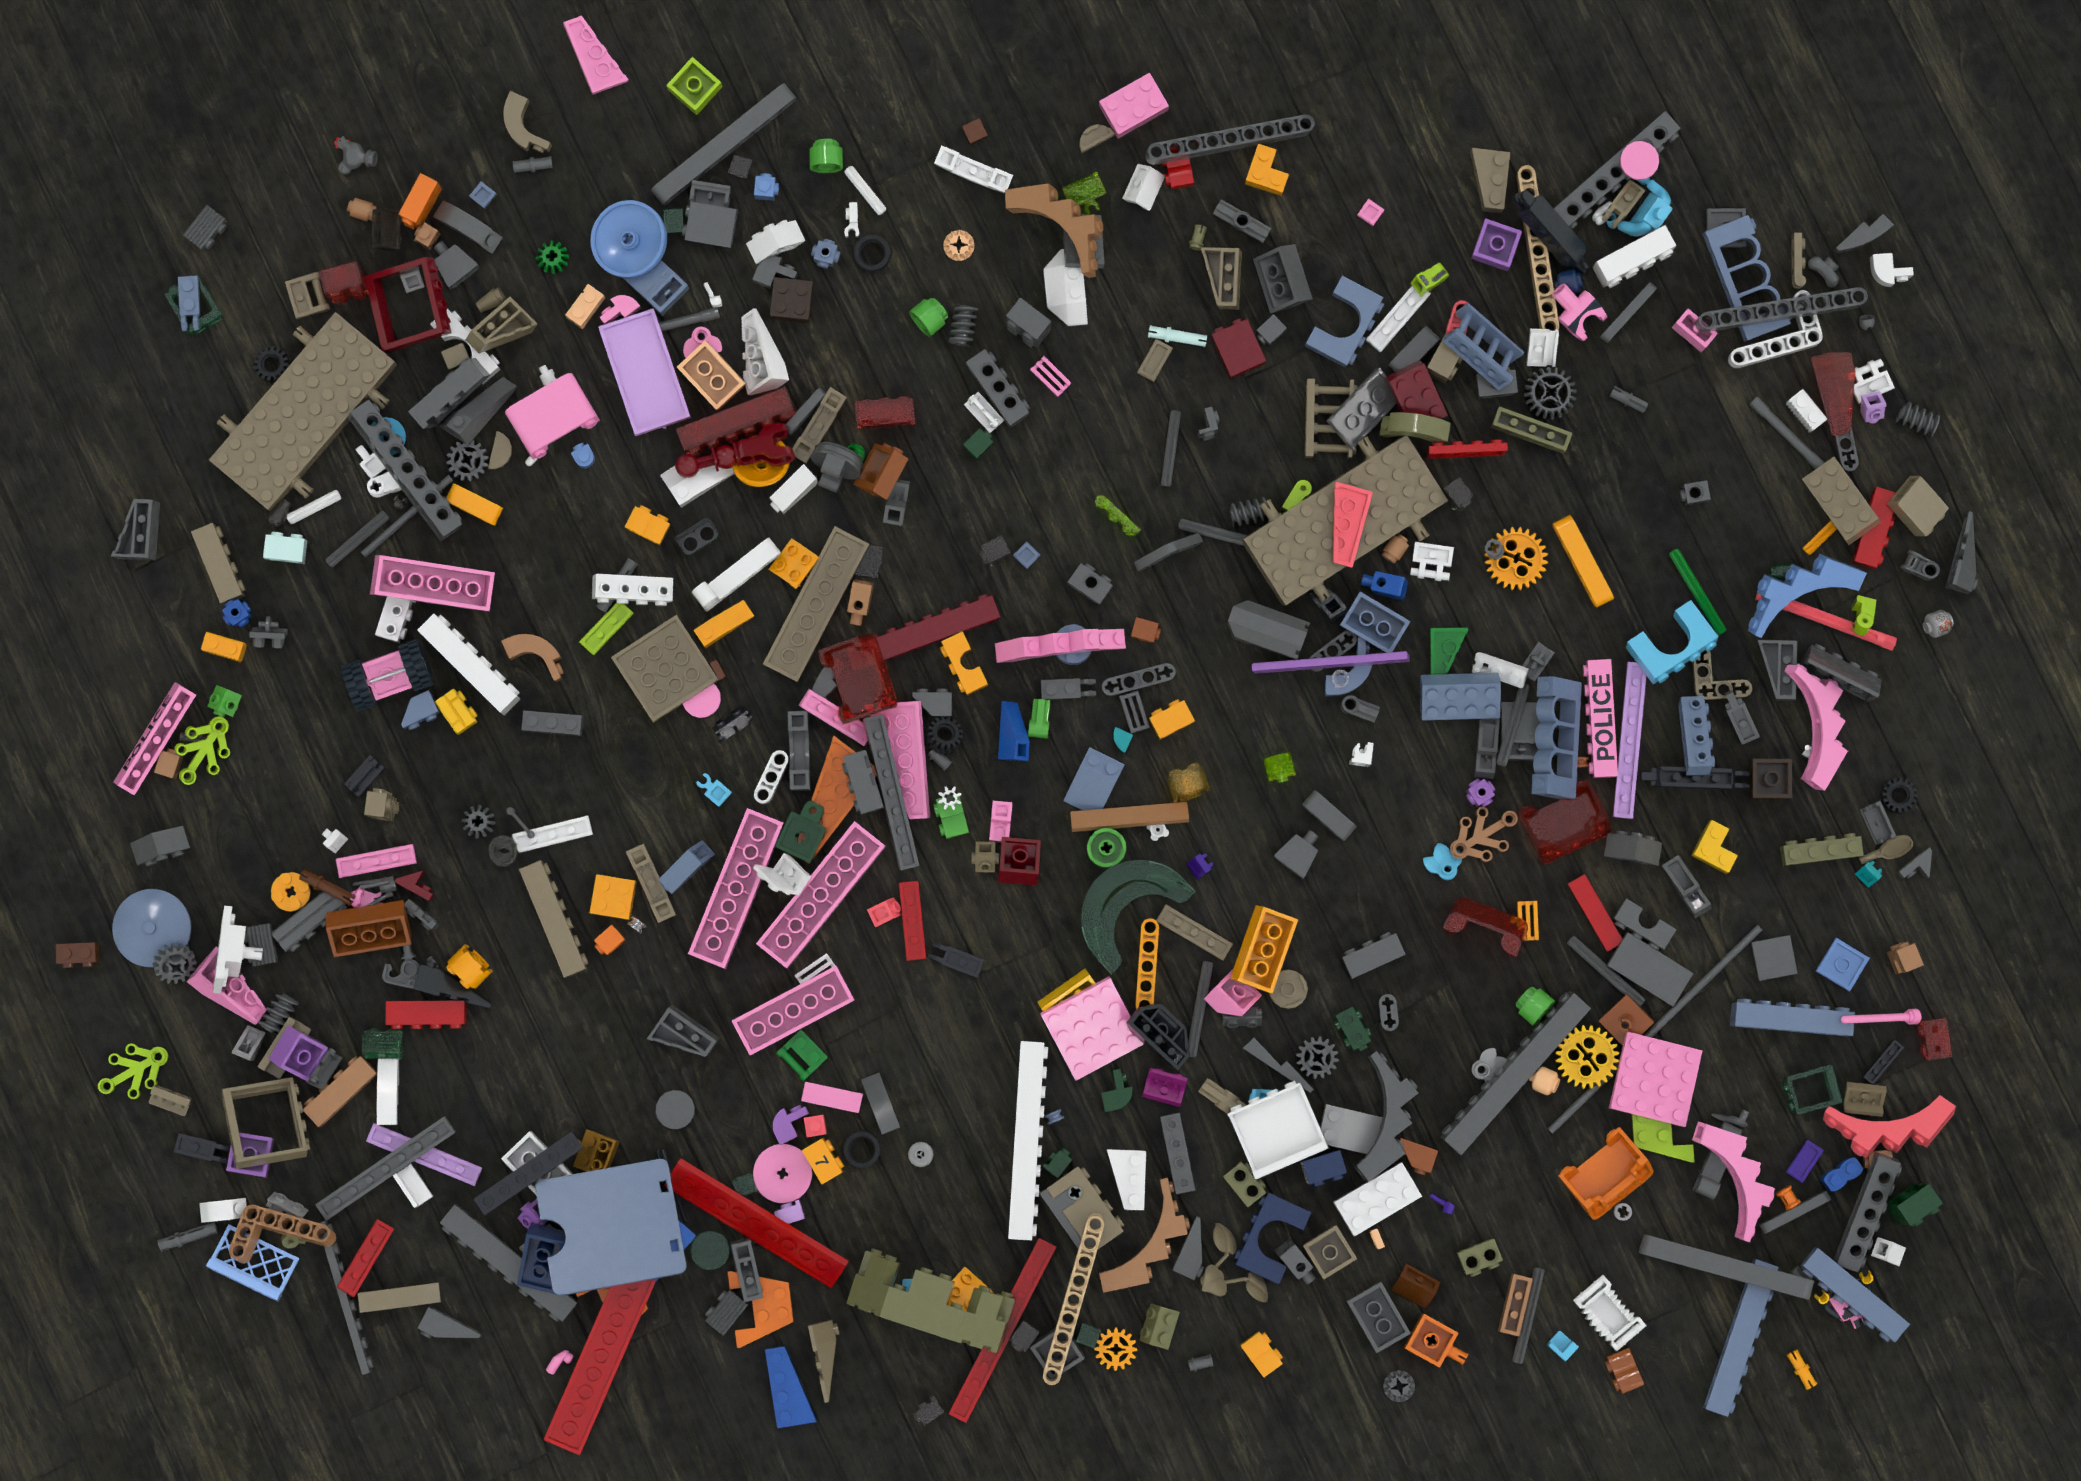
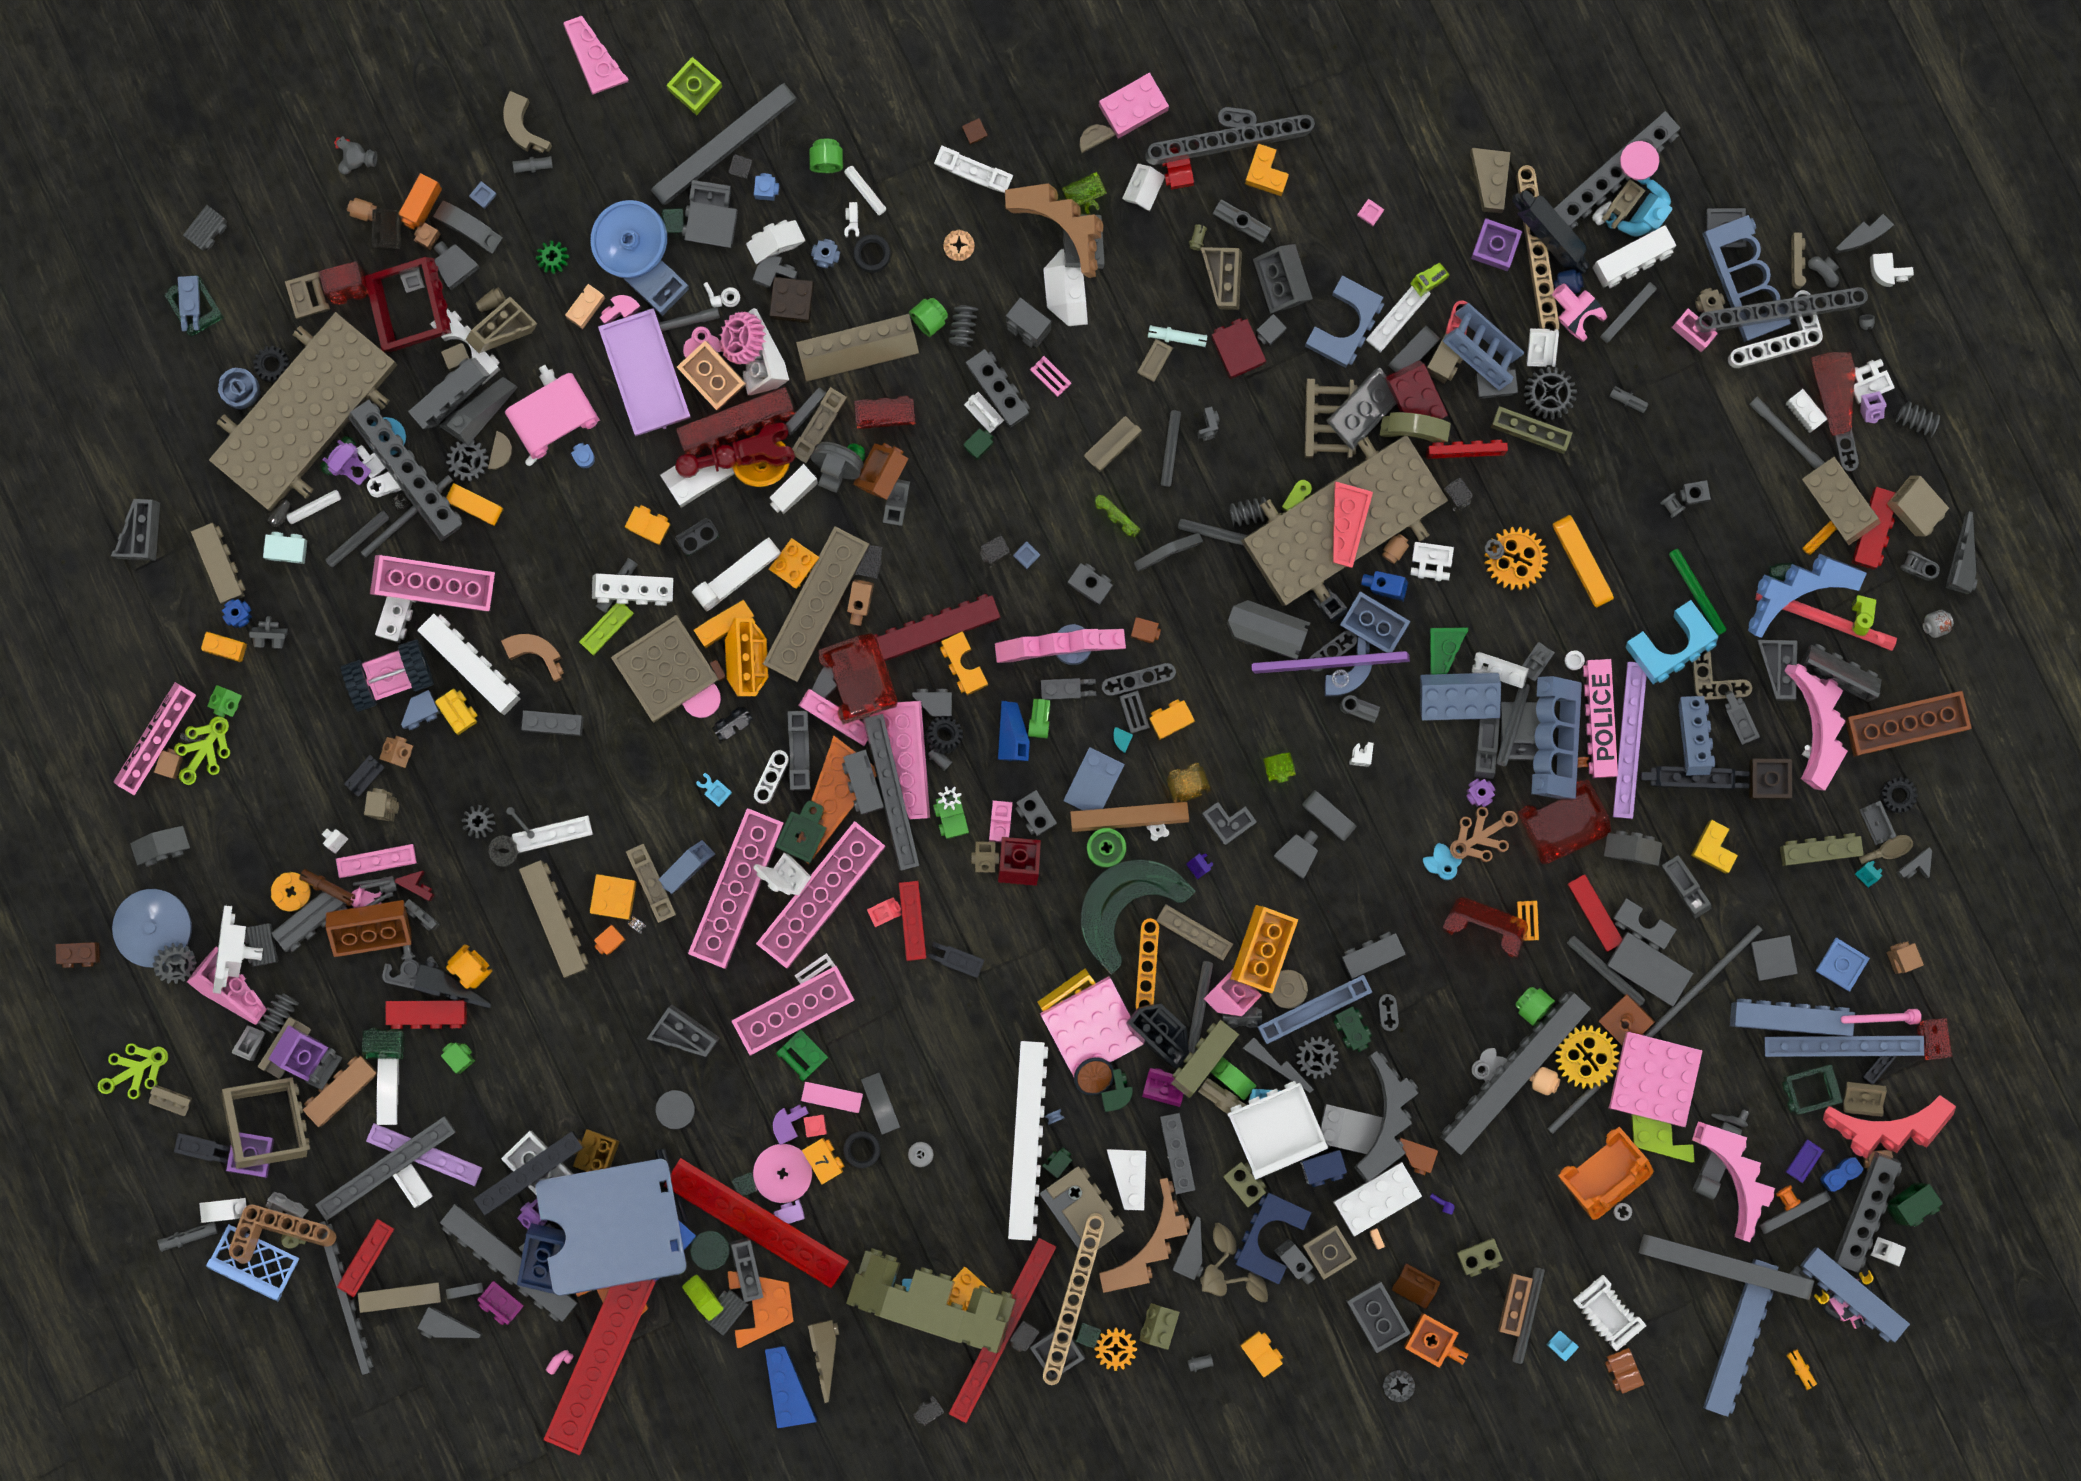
none -> sand blue brick [218,368,261,410]
none -> medium lavender piece [320,436,371,485]
none -> medium nougat brick [379,736,413,768]
none -> bright green brick [441,1043,475,1074]
none -> dark grey beam [445,1283,484,1299]
none -> magenta bracket [477,1281,524,1325]
none -> lime brick [682,1275,724,1321]
none -> bright pink gear [718,312,766,365]
none -> white plate [721,288,740,307]
none -> light orange wedge [725,618,768,696]
none -> dark tan slope [796,314,919,382]
none -> dark grey brick [1015,790,1057,836]
none -> dark orange wheel [1074,1057,1114,1095]
none -> dark tan panel [1084,416,1142,473]
none -> olive brick [1171,1020,1239,1098]
none -> dark grey brick [1201,802,1257,846]
none -> bright green brick [1211,1057,1256,1100]
none -> dark grey plate [1218,107,1257,128]
none -> sand blue arch [1257,975,1372,1044]
none -> white tile [1564,651,1585,671]
none -> dark grey bush [1660,493,1686,518]
none -> dark tan brick [1695,288,1725,320]
none -> sand blue plate [1765,1036,1924,1057]
none -> dark orange brick [1845,691,1972,757]

